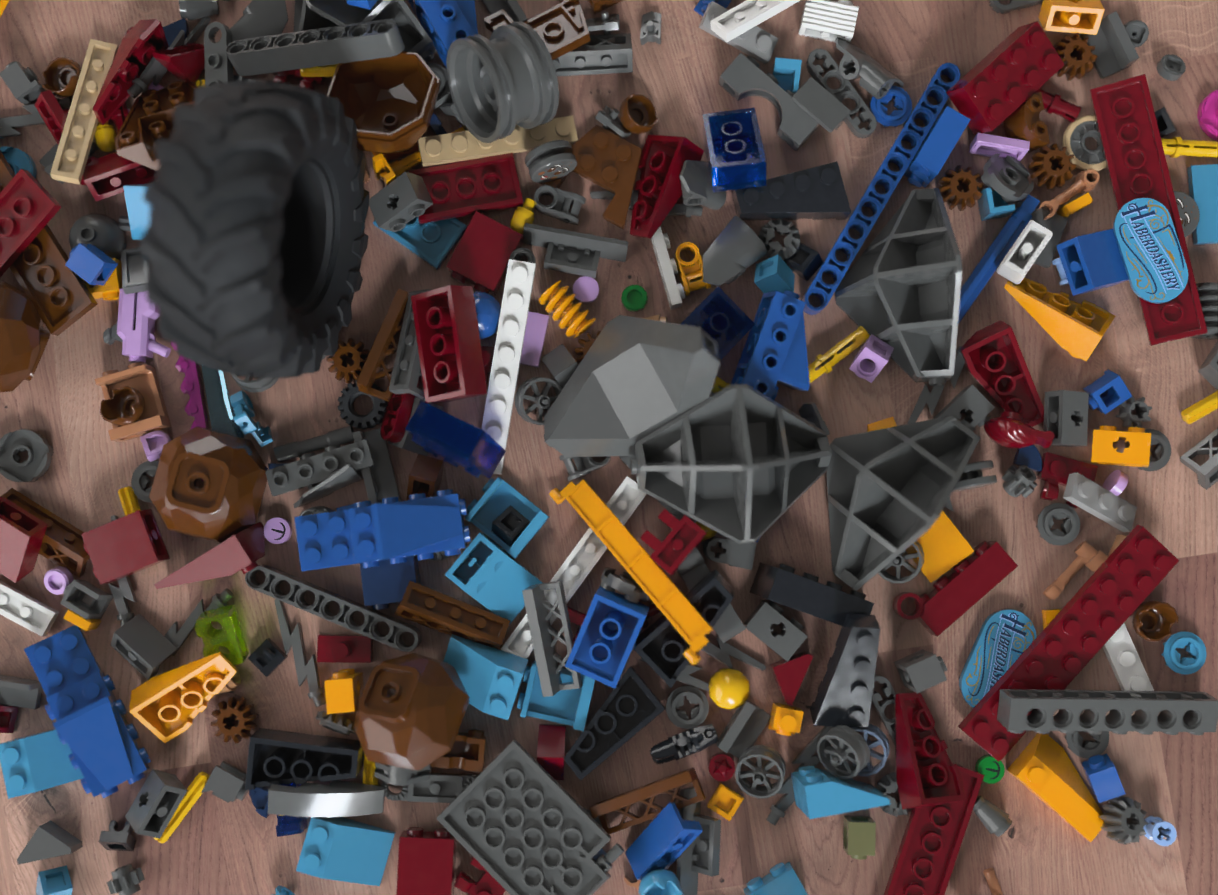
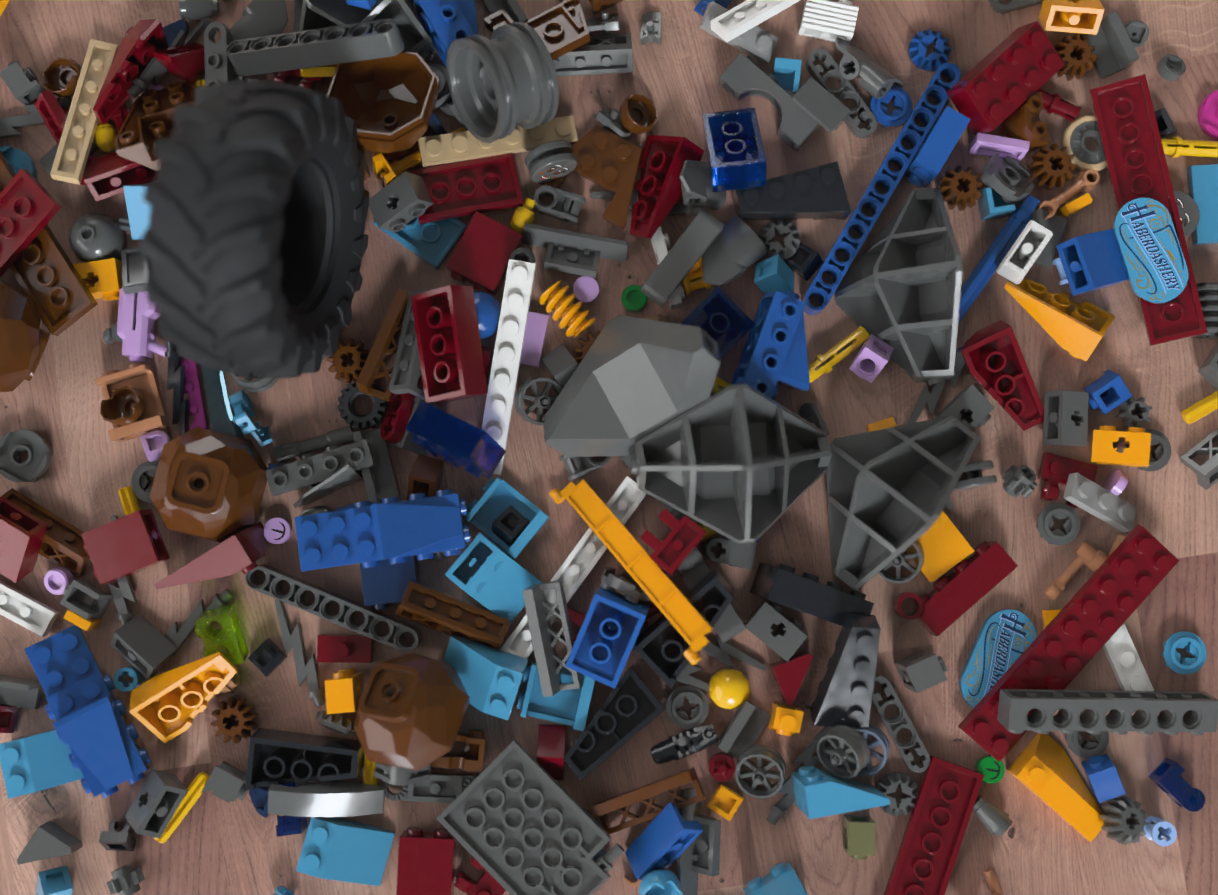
blue brick [65,243,118,285] -> none
dark red wedge [895,692,966,809] -> none
dark red animal [984,411,1055,448] -> none
dark blue tile [1013,445,1042,472] -> none
reddish brown hair [1132,600,1179,641] -> none
none -> dark azure bush [114,666,142,692]
none -> black piece [165,341,189,435]
none -> dark grey beam [640,209,725,307]
none -> blue gear [908,28,951,71]
none -> clear blue leg [1148,757,1205,812]

